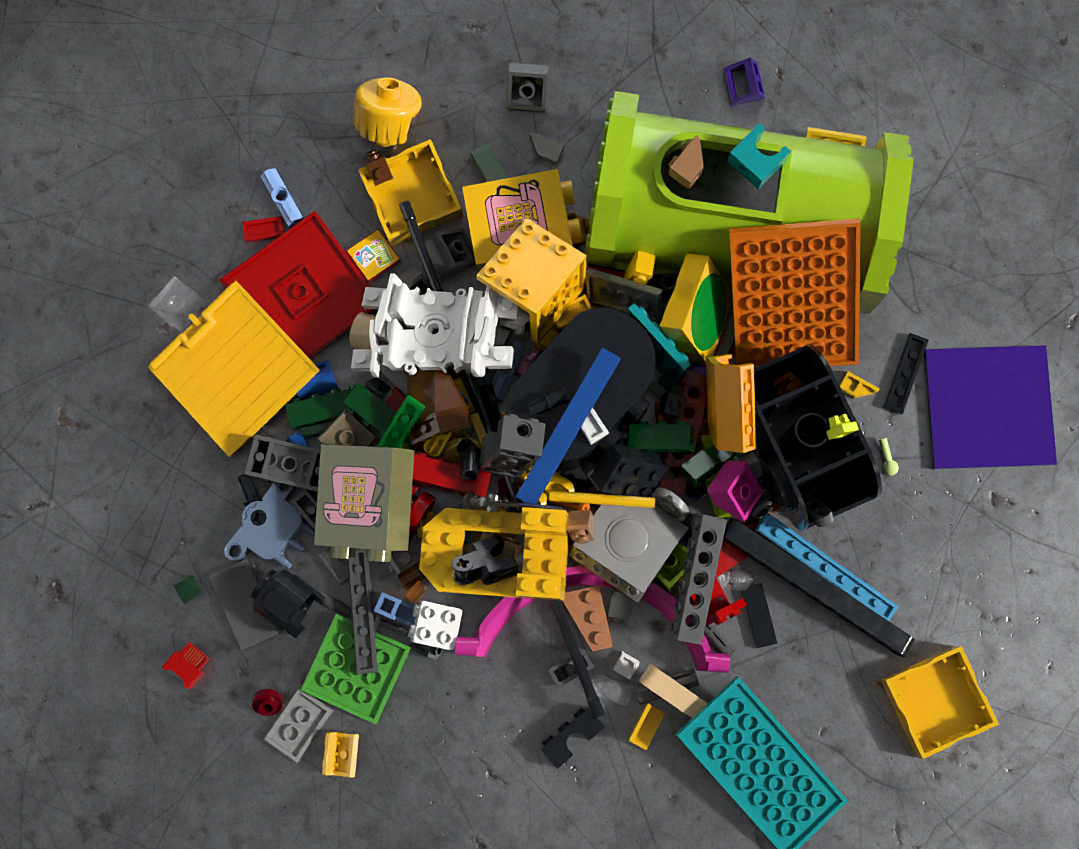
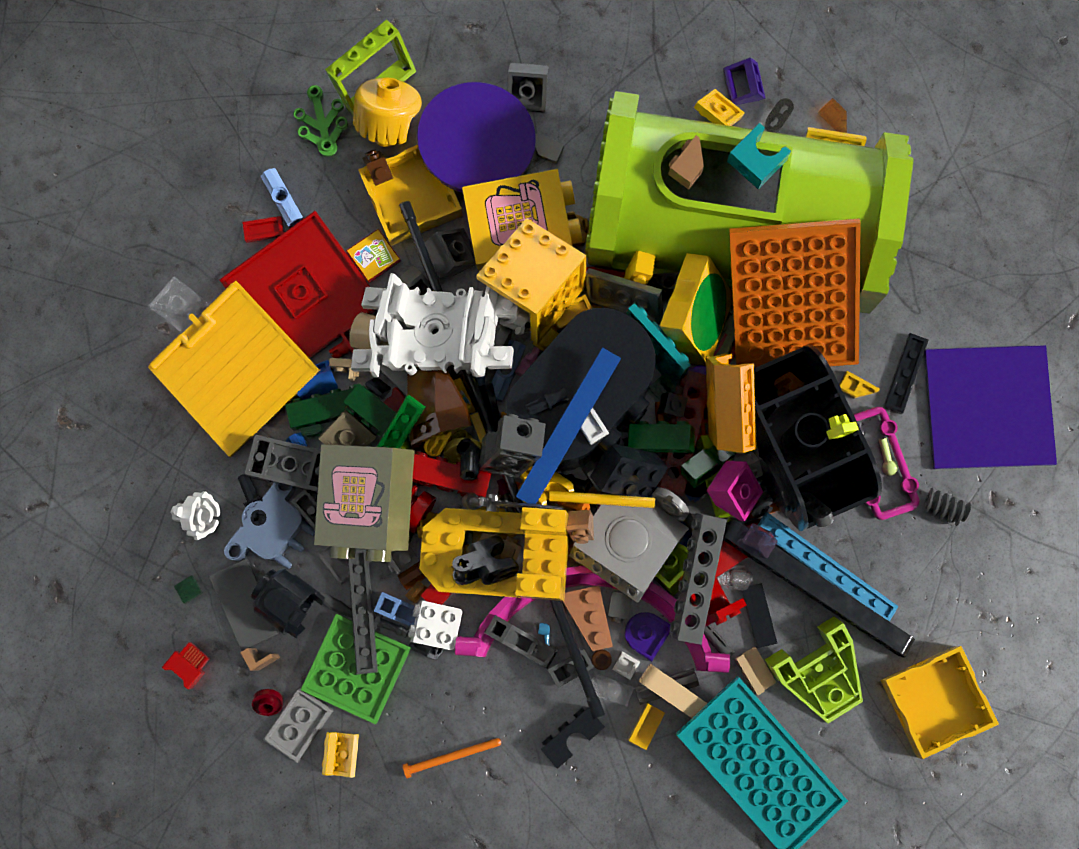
none -> white piece [171,491,220,540]
none -> medium nougat panel [240,648,280,671]
none -> bright green plant [293,85,348,157]
none -> lime window [325,19,416,115]
none -> red bracket [329,323,354,358]
none -> tan bracket [329,358,359,382]
none -> orange bar [403,738,501,779]
none -> dark purple tile [417,82,536,193]
none -> red brick [421,584,452,605]
none -> dark grey arch [485,615,558,669]
none -> dark azure hand [538,623,550,646]
none -> reddish brown tile [591,649,612,670]
none -> dark purple tile [625,612,671,662]
none -> yellow plate [694,89,745,126]
none -> tan panel [734,647,776,696]
none -> clear purple panel [742,523,778,558]
none -> clear smoke beam [765,98,794,133]
none -> lime wedge [765,616,863,724]
none -> clear orange tile [818,98,847,133]
none -> dark pink bar [854,407,920,520]
none -> dark grey piece [924,488,971,526]

